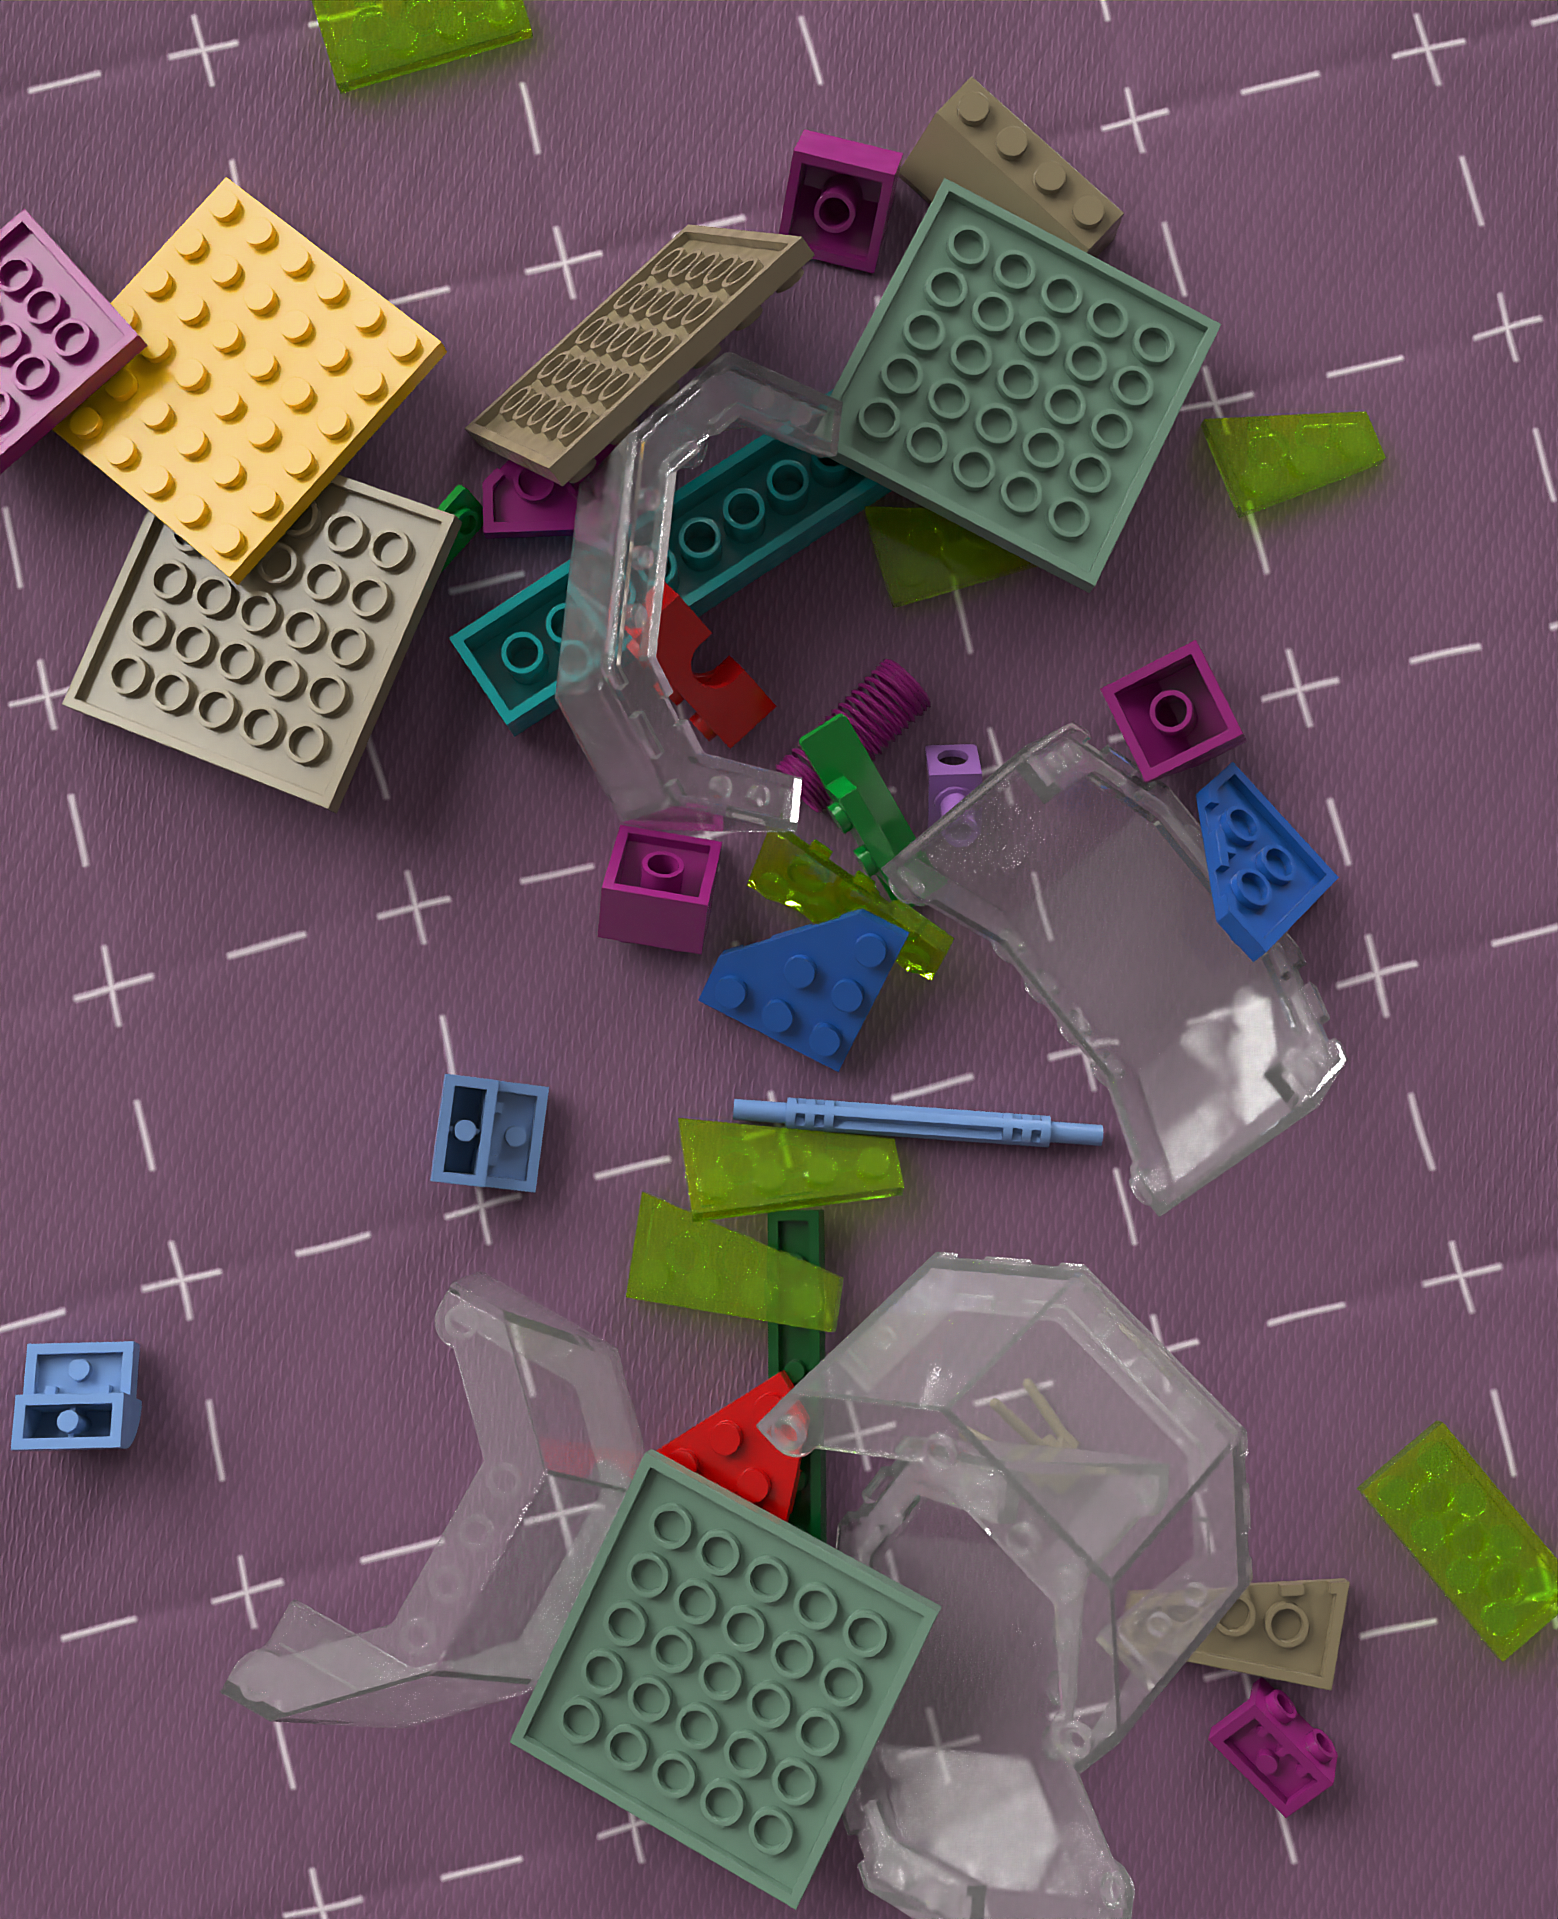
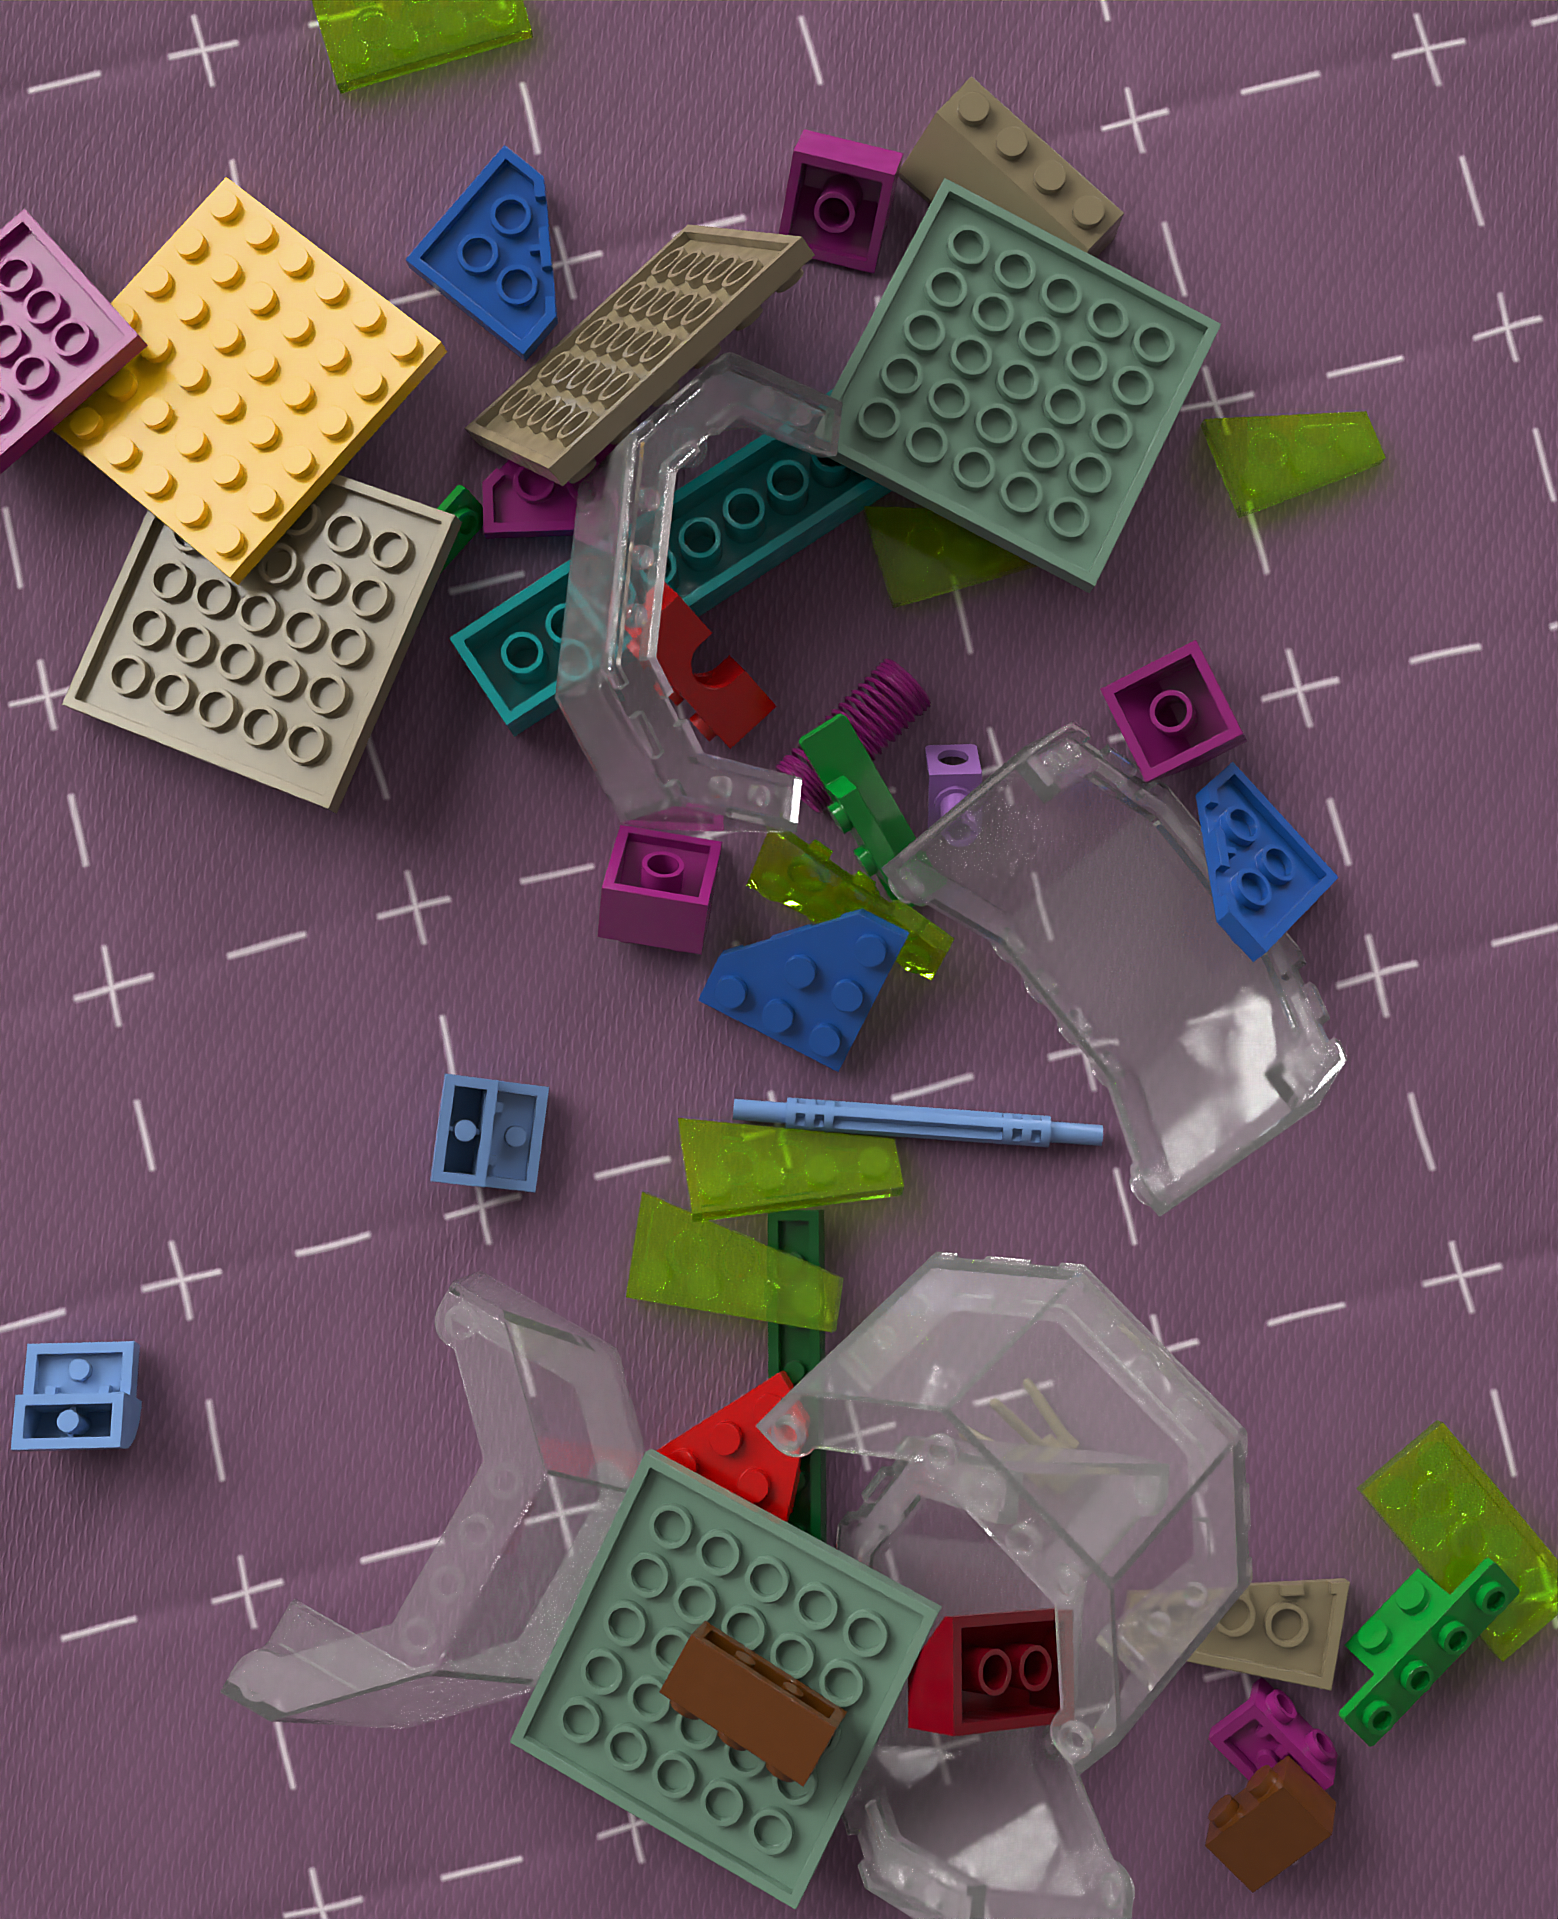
none -> blue plate [405,145,558,362]
none -> reddish brown brick [659,1621,847,1787]
none -> dark red slope [908,1607,1076,1737]
none -> reddish brown brick [1205,1755,1337,1893]
none -> green bracket [1338,1558,1520,1747]

